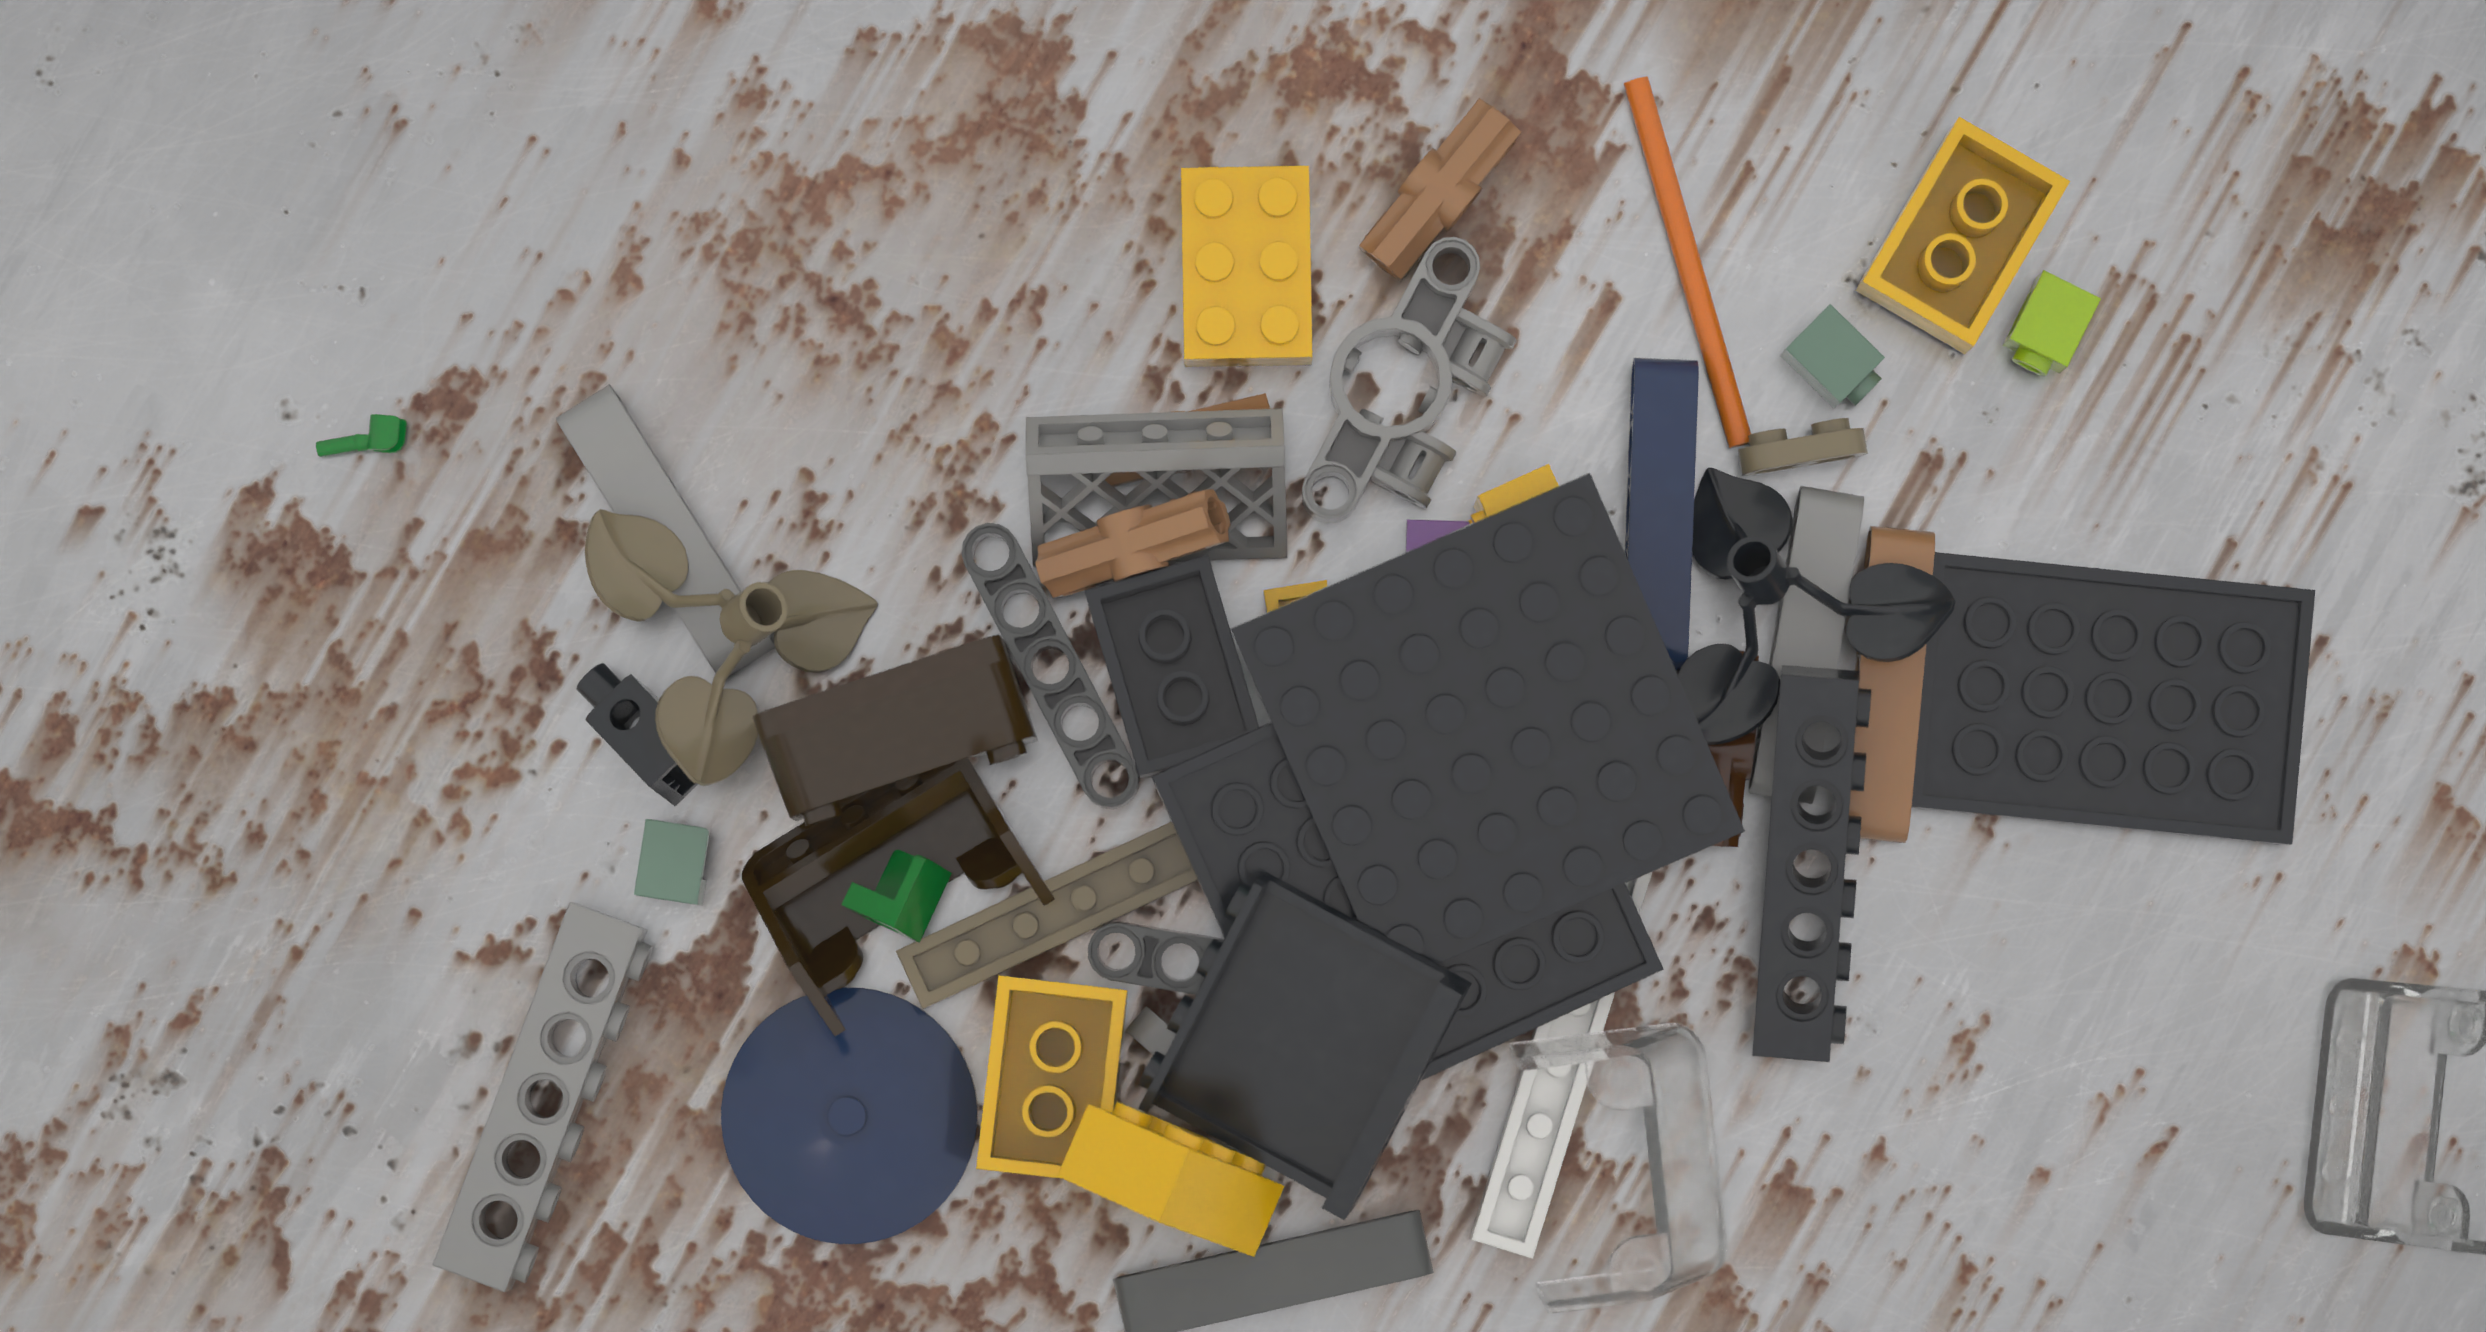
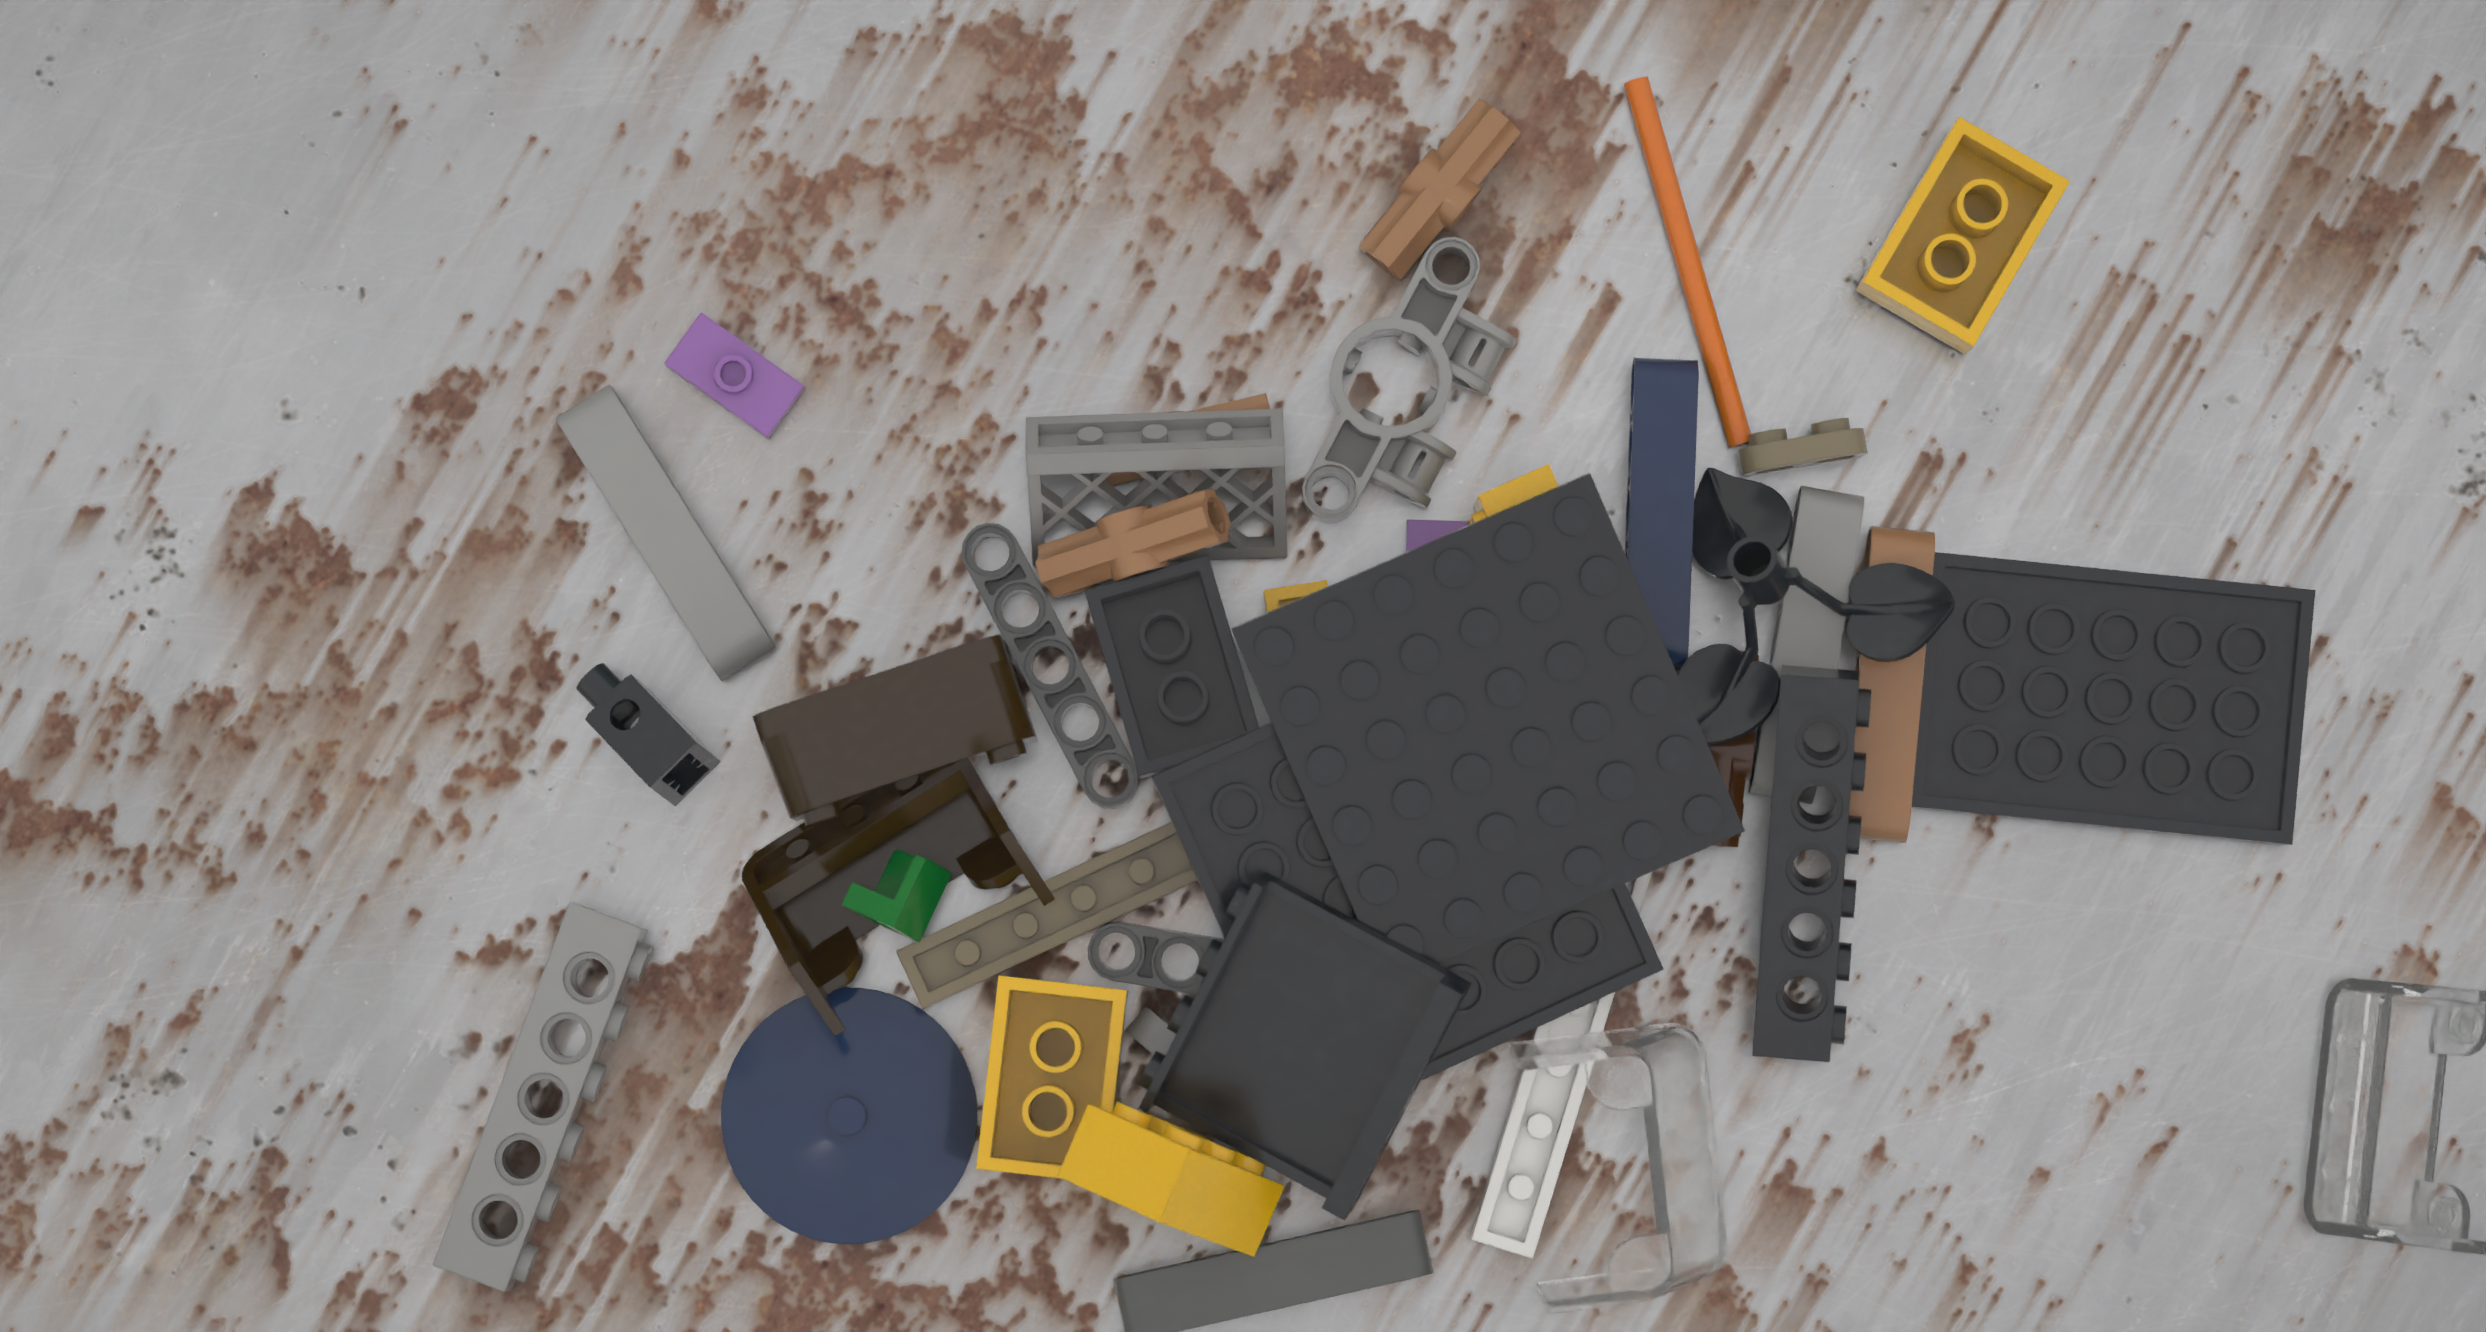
green hand [316,414,407,457] -> none
dark tan plant [585,509,877,786] -> none
sand green panel [634,819,710,906] -> none
yellow brick [1181,166,1312,367] -> none
sand green brick [1780,304,1885,409] -> none
lime brick [2003,270,2101,376] -> none
none -> medium lavender plate [664,312,805,439]

